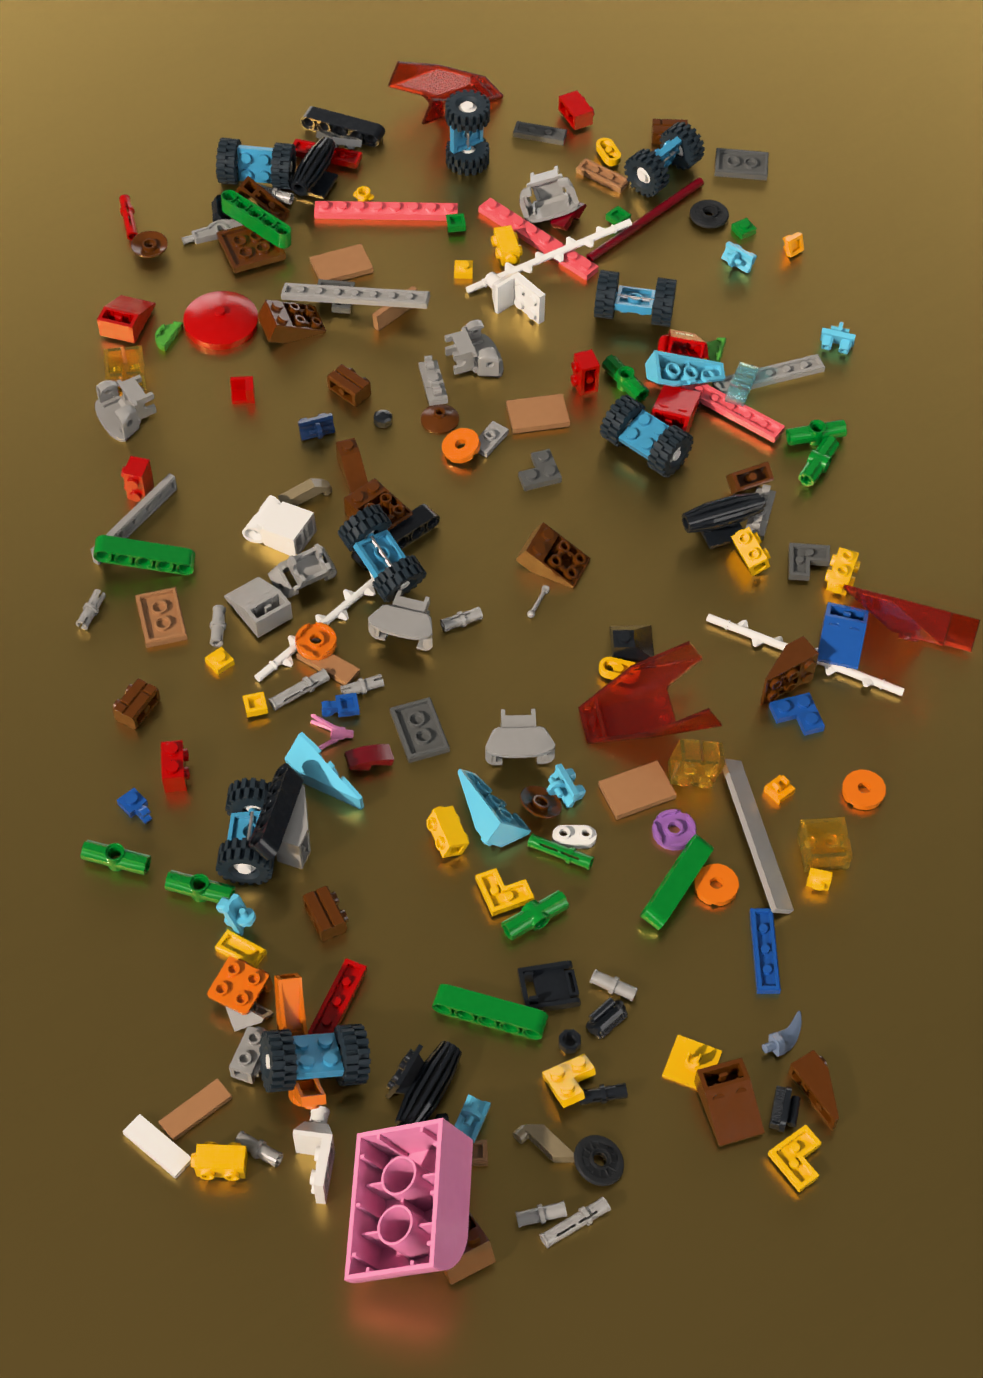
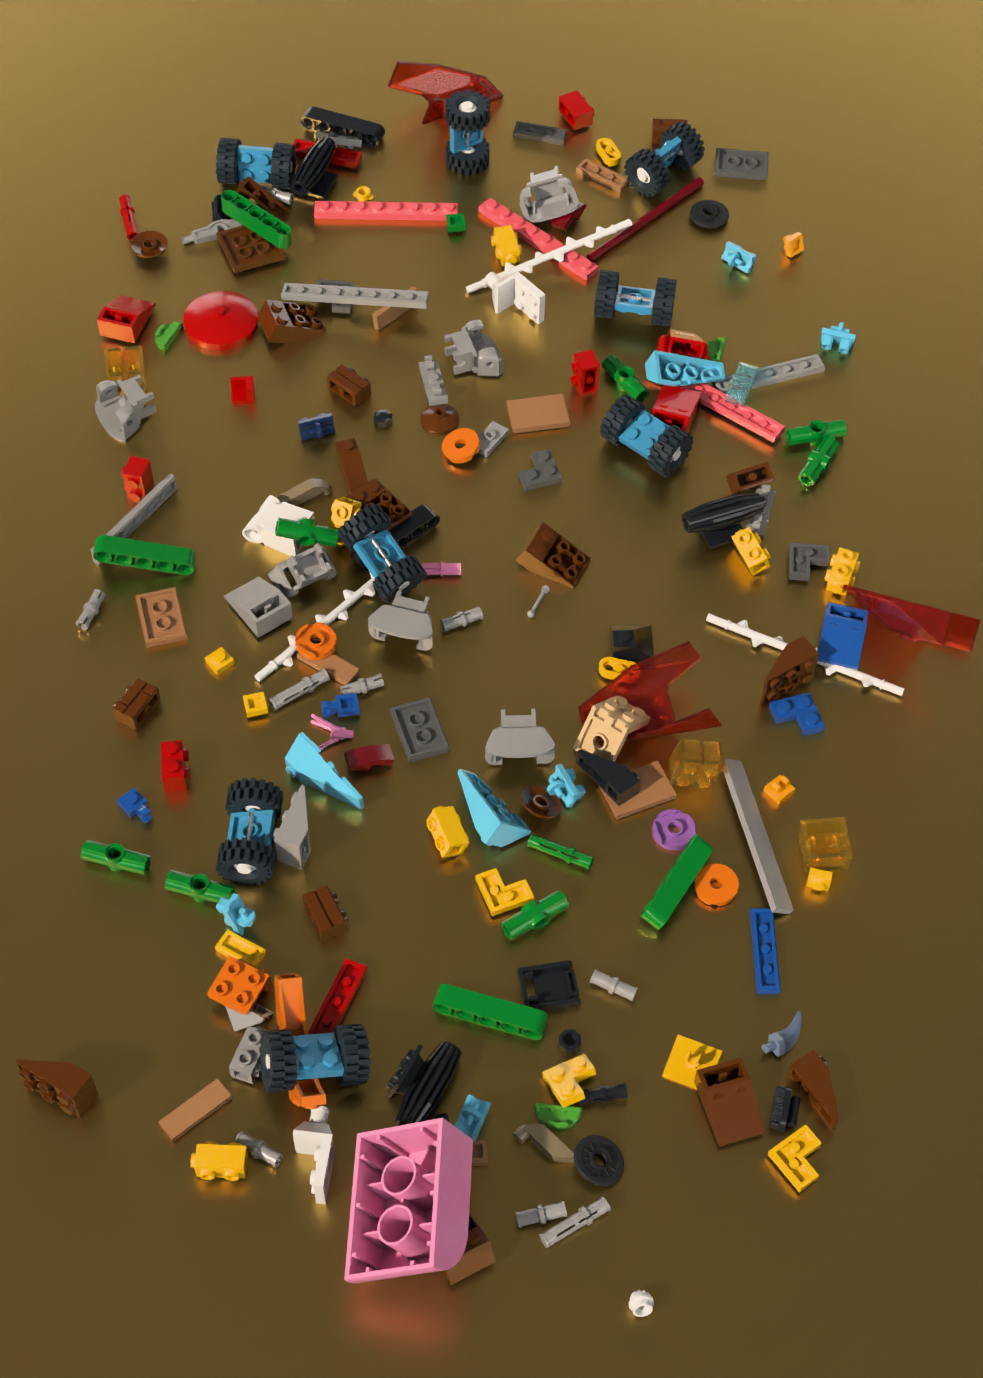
white tile [123,1114,191,1179] -> none
light grey pin [210,605,226,647] -> none
black beam [249,763,304,860] -> none
medium nougat tile [310,244,374,281] -> none
yellow plate [454,260,473,279] -> none
white plate [552,825,597,849] -> none
black piece [586,997,628,1039] -> none
green plate [605,206,631,225] -> none
green plate [731,218,757,240] -> none
orange tile [842,769,886,810] -> none
none -> reddish brown slope [16,1059,98,1118]
none -> green piece [275,517,339,547]
none -> yellow brick [327,497,362,545]
none -> bright pink axle [421,561,461,577]
none -> bright green tile [534,1103,583,1131]
none -> tan bracket [573,695,651,762]
none -> black slope [576,749,640,806]
none -> white plate [628,1290,654,1317]

